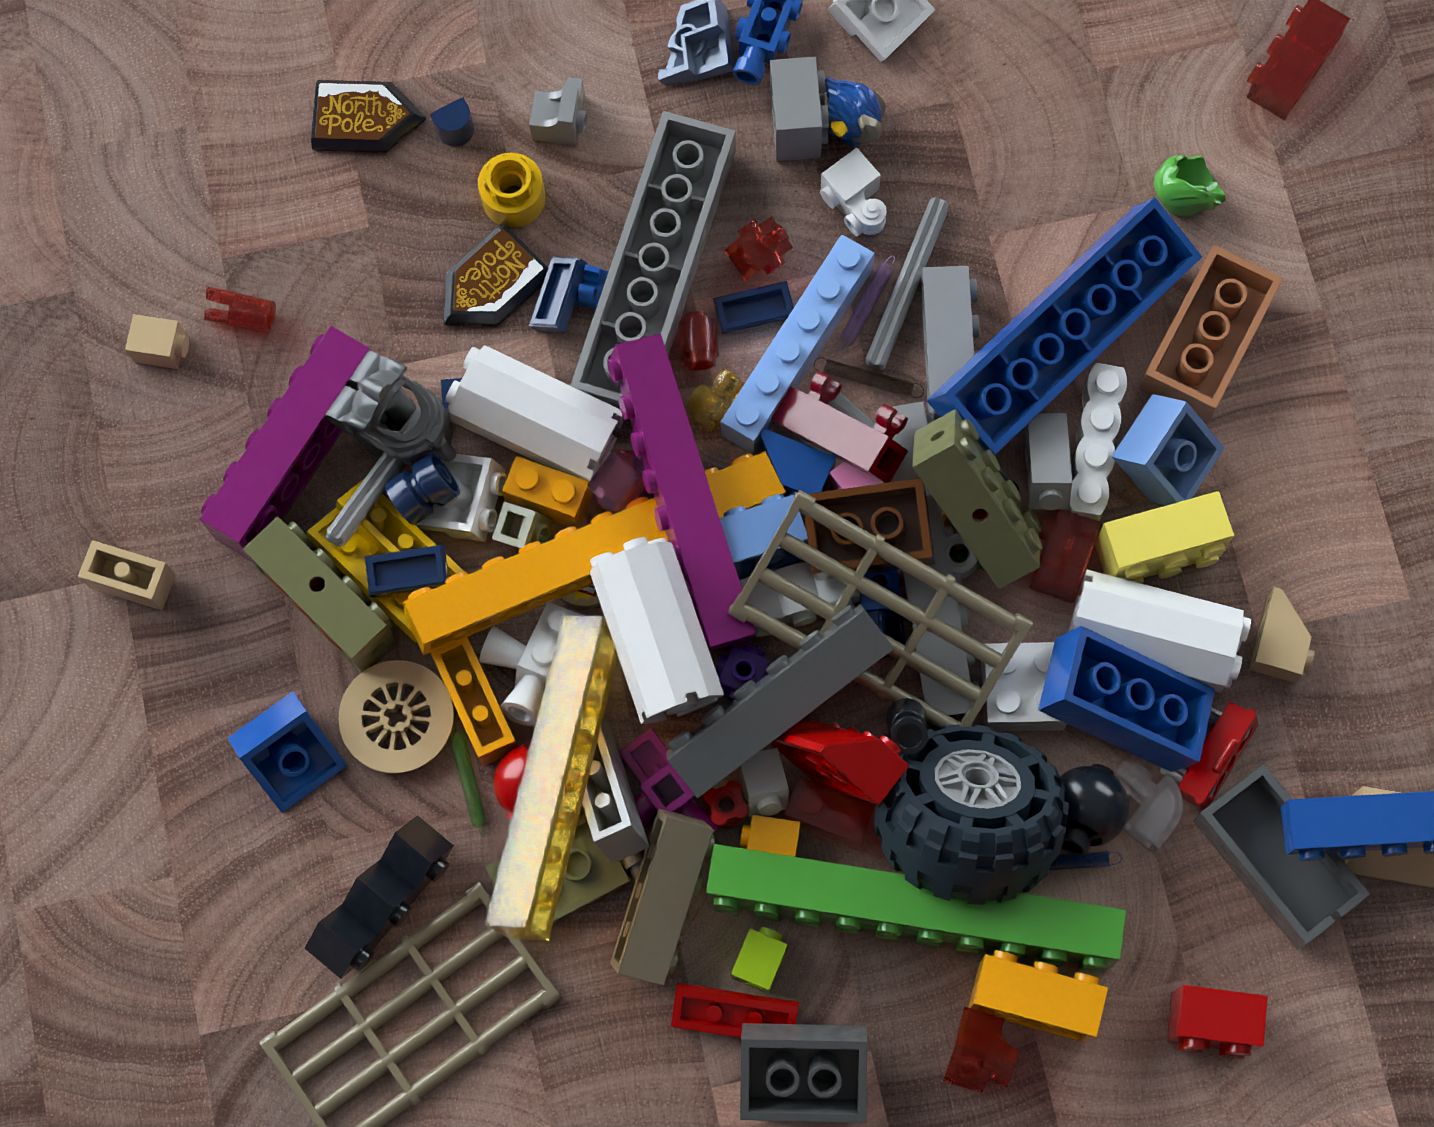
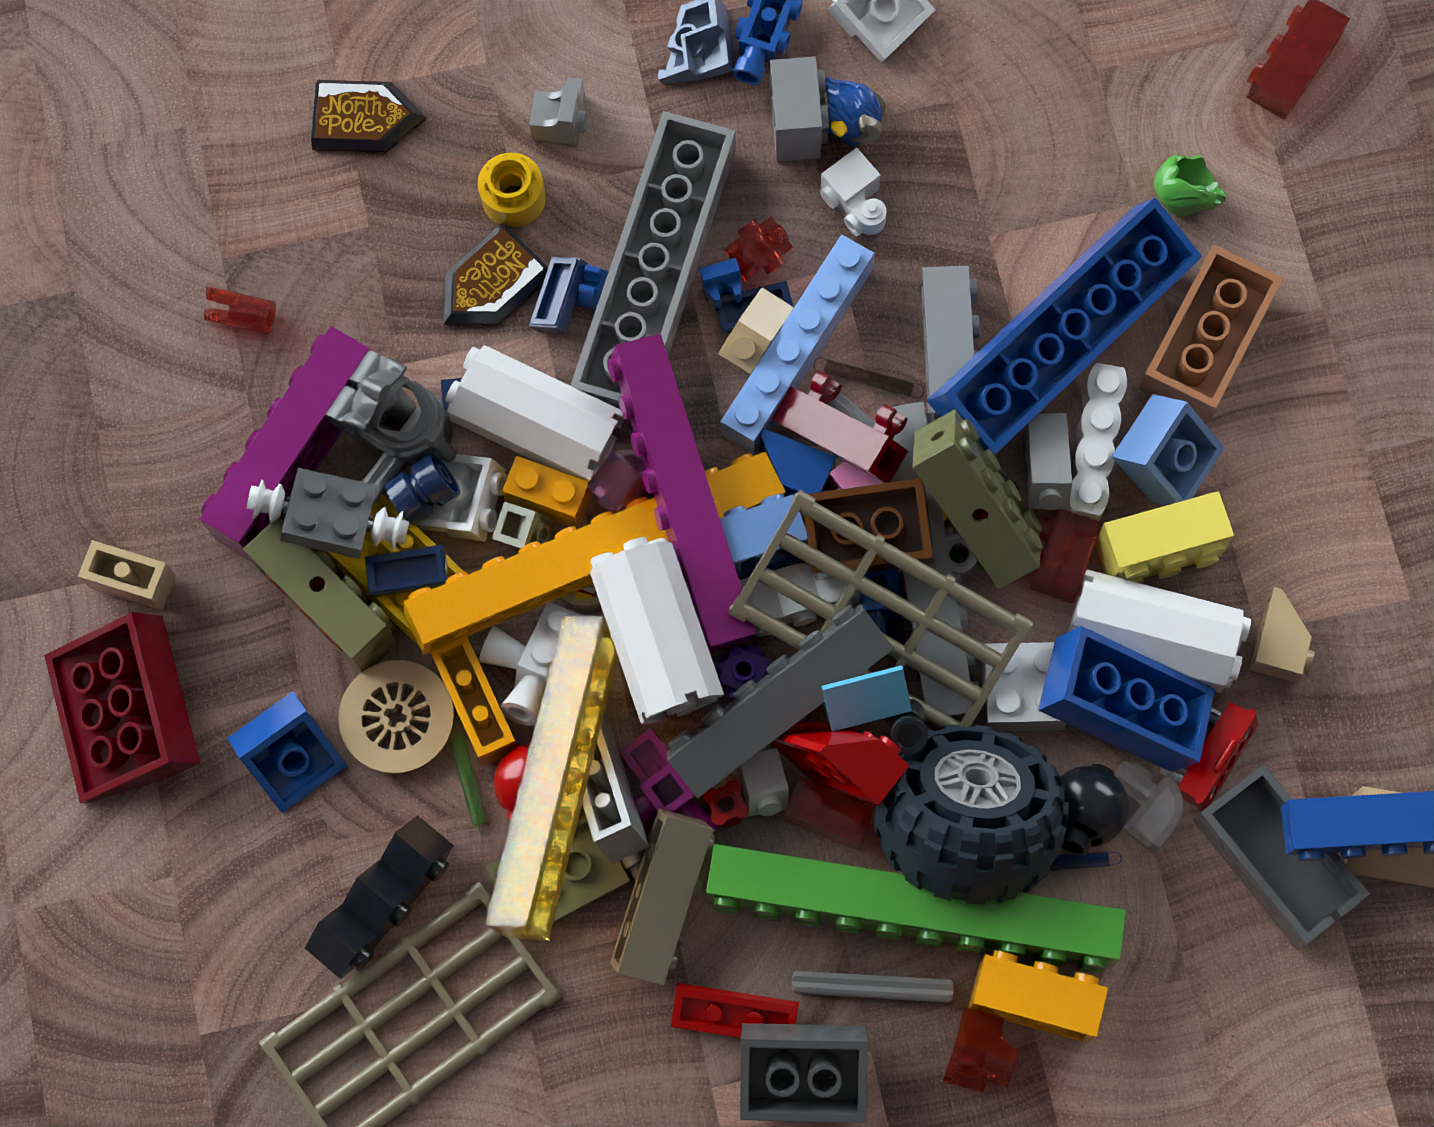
tan brick [125,314,189,369] -> none
dark blue brick [430,97,474,146] -> none
clear red brick [678,311,719,371] -> none
clear yellow plate [687,368,745,431] -> none
lime brick [731,926,788,994] -> none
light orange brick [740,815,801,857] -> none
lavender piece [840,256,895,350] -> none
light grey axle [866,197,949,370] -> none
red brick [1167,985,1268,1059] -> none
none -> dark red slope [44,612,200,804]
none -> dark grey plate [246,468,409,559]
none -> blue tile [699,258,743,308]
none -> tan slope [718,287,794,374]
none -> light grey axle [791,971,954,1003]
none -> medium azure panel [822,665,912,732]

